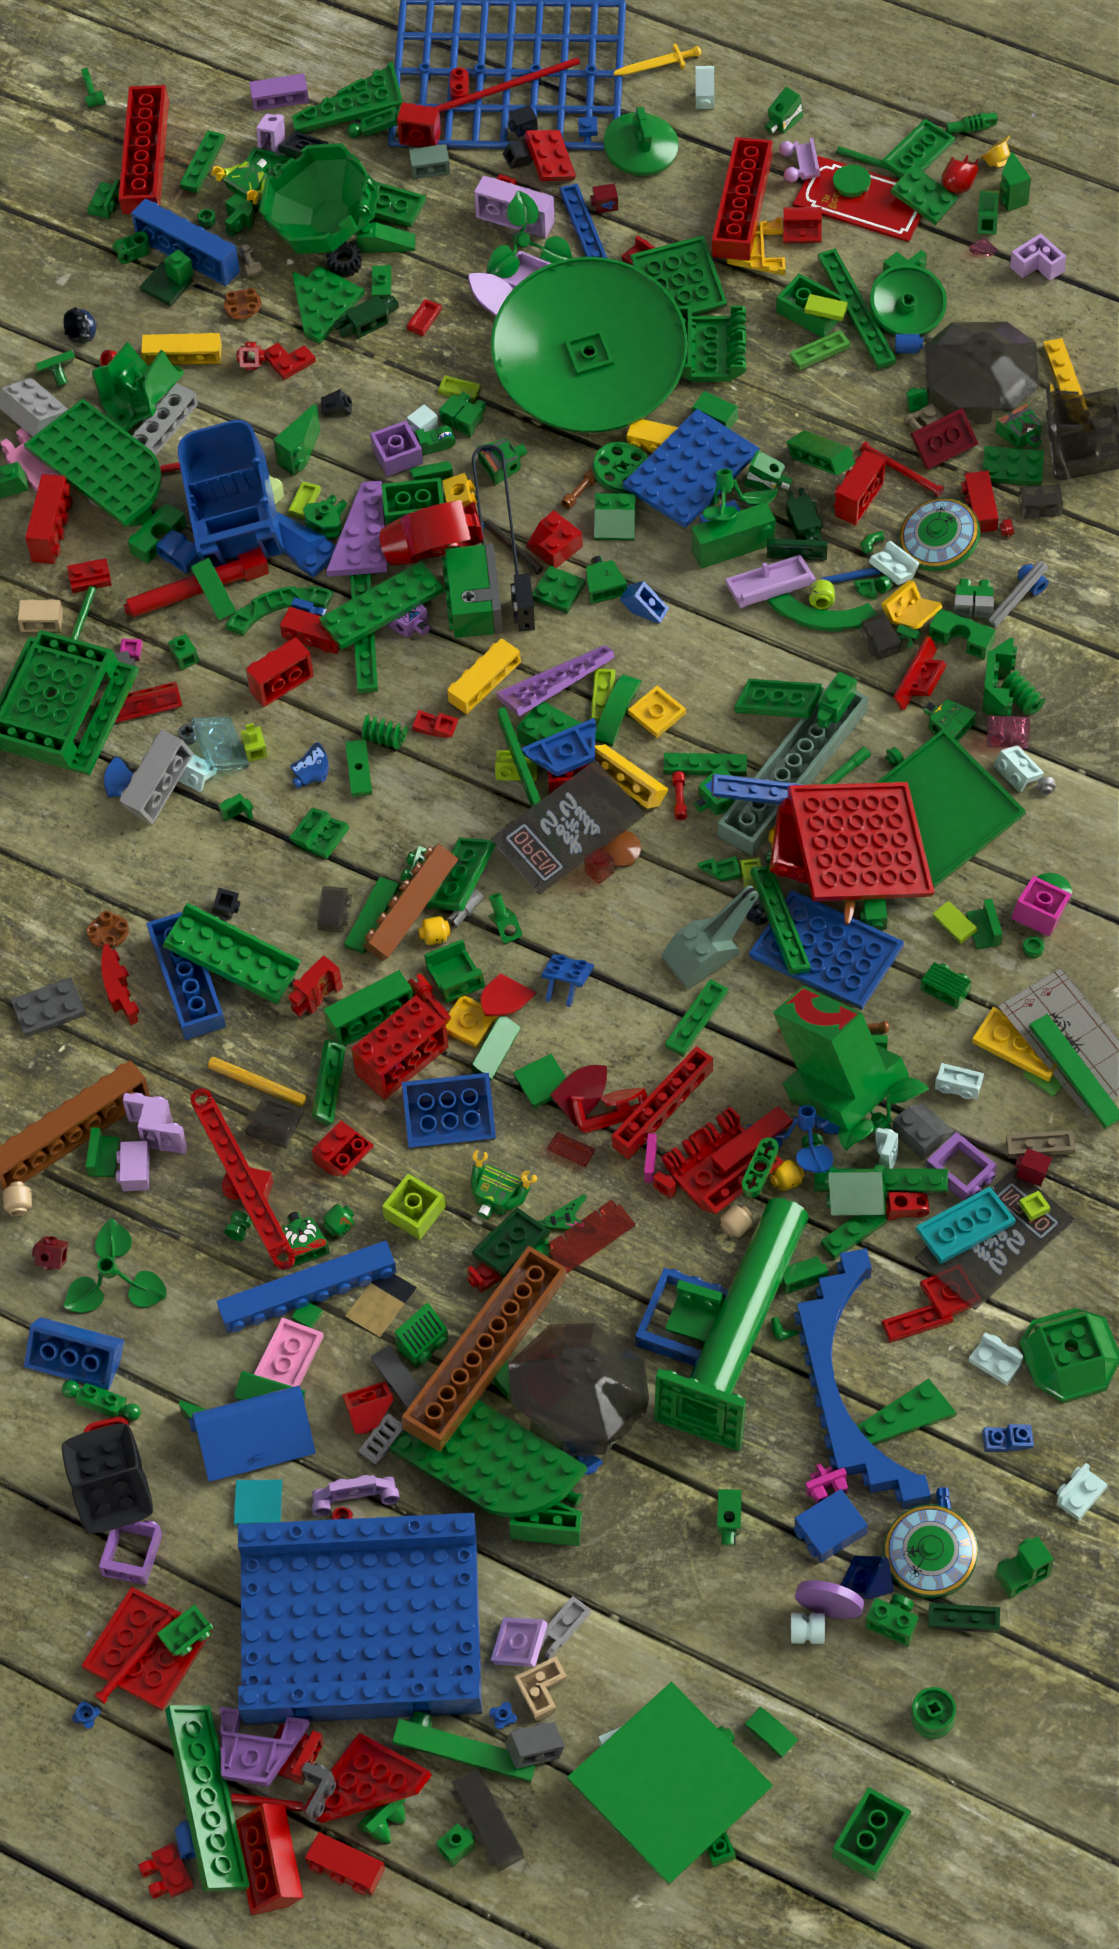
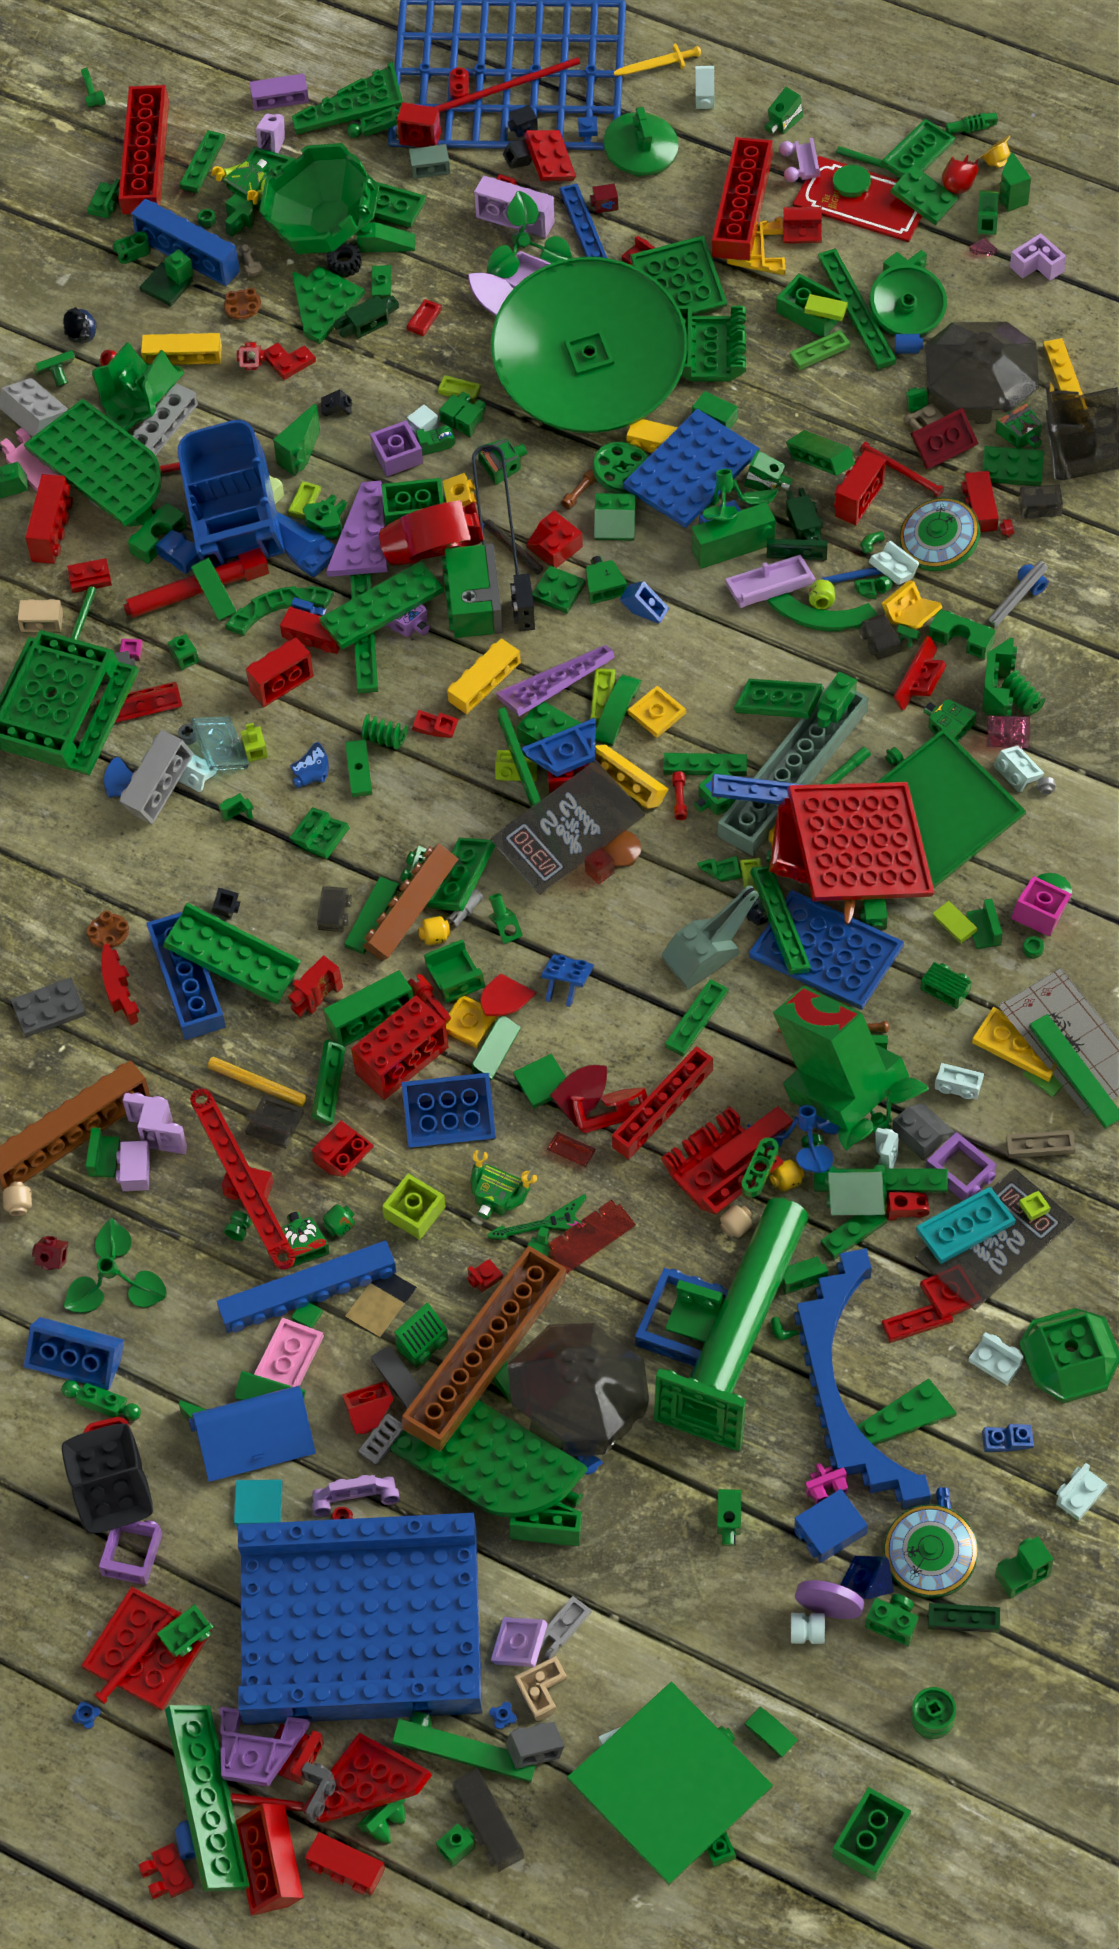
black plate [278,131,329,158] -> none
green panel [410,461,453,484] -> none
dark green tile [472,1207,550,1278] -> none
dark pink tile [644,1133,657,1183] -> none
red plate [653,1171,676,1199] -> none
light grey hips [954,579,994,618] -> none
dark red brick [1015,1148,1052,1187] -> none

